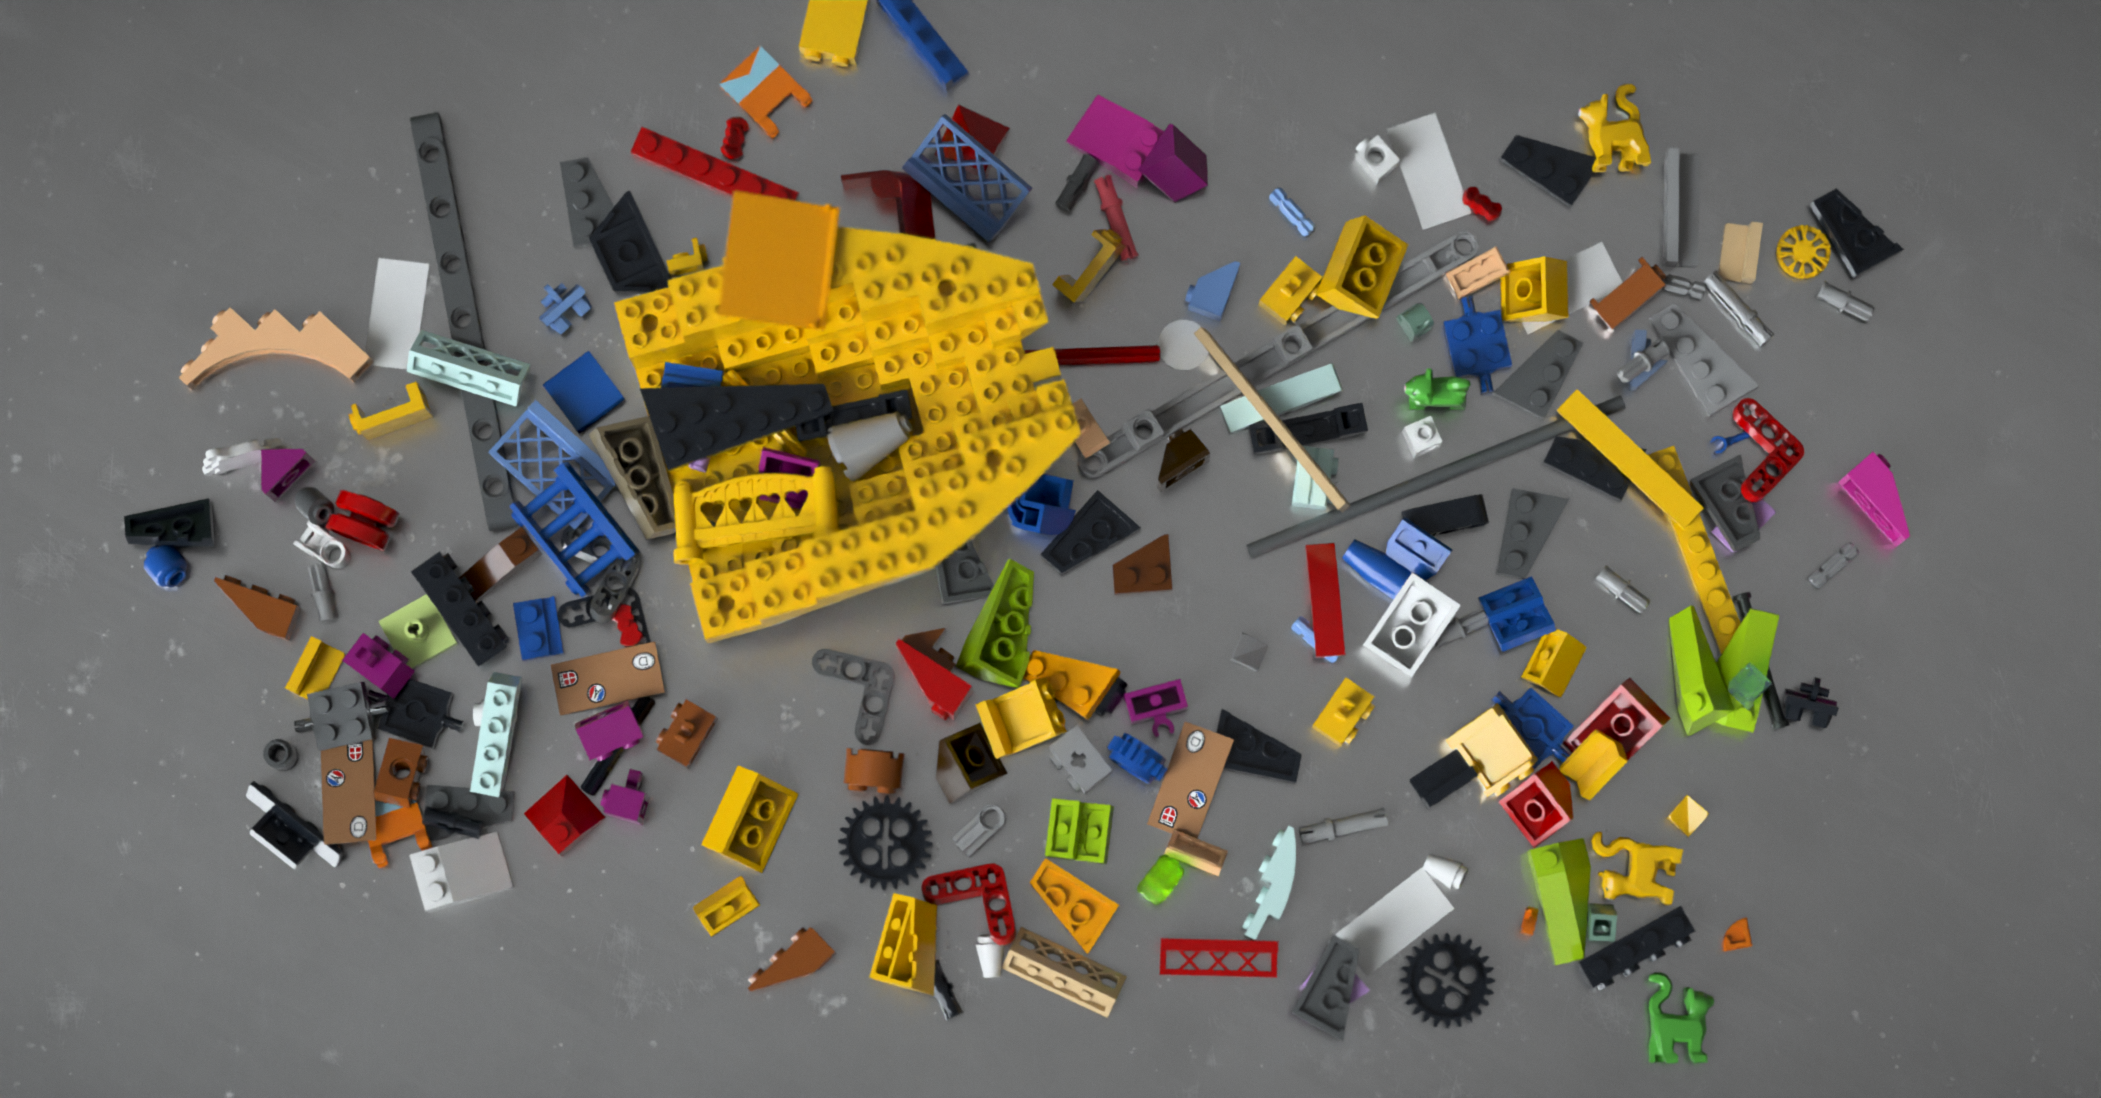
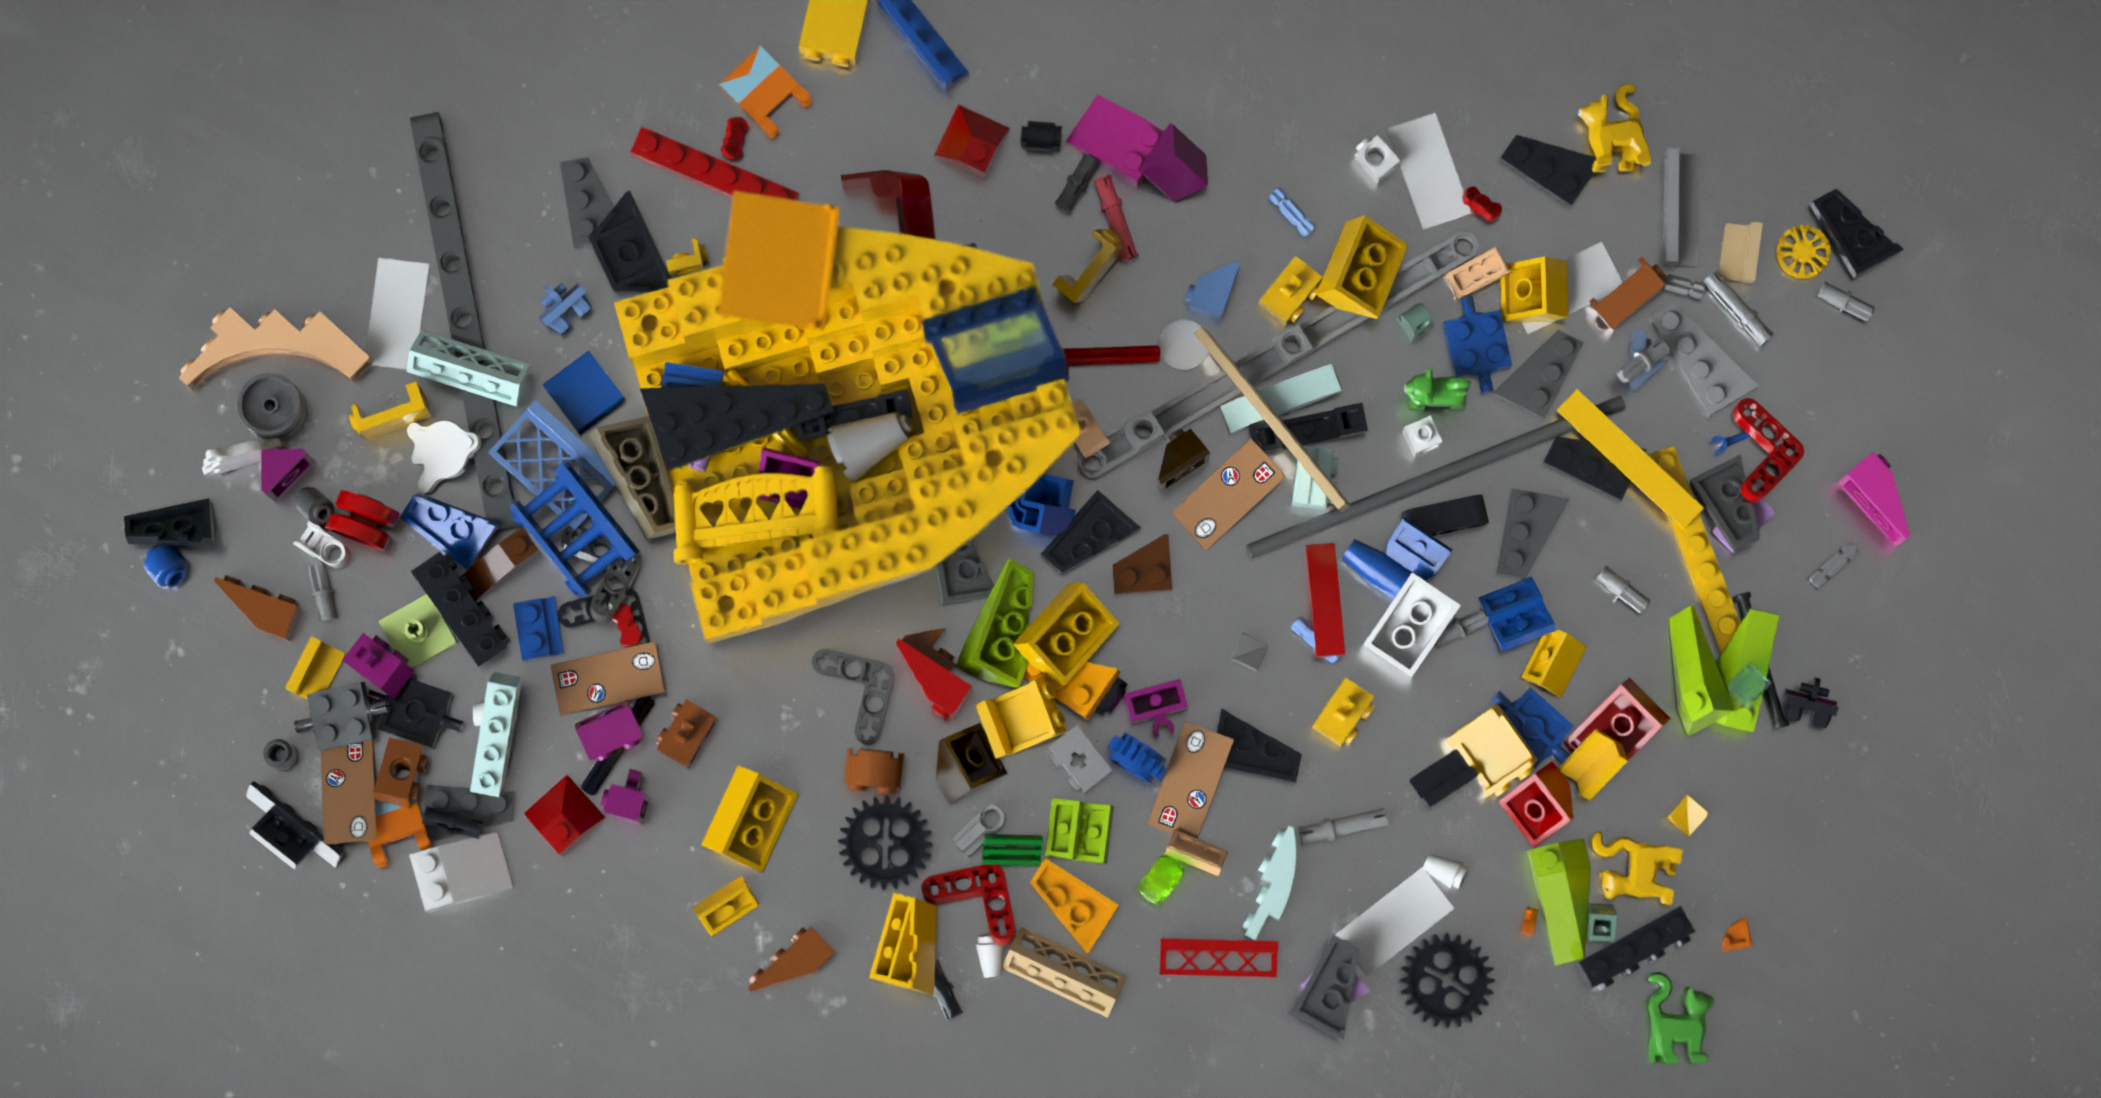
medium blue fence [902,114,1033,242] -> none
none -> flat silver wheel [237,373,307,441]
none -> blue wing [399,493,500,570]
none -> white tile [407,421,482,494]
none -> panel [922,286,1070,414]
none -> green tile [982,834,1043,865]
none -> yellow slope [1013,582,1120,685]
none -> black brick [1020,121,1062,151]
none -> medium nougat sticker [1171,438,1286,551]

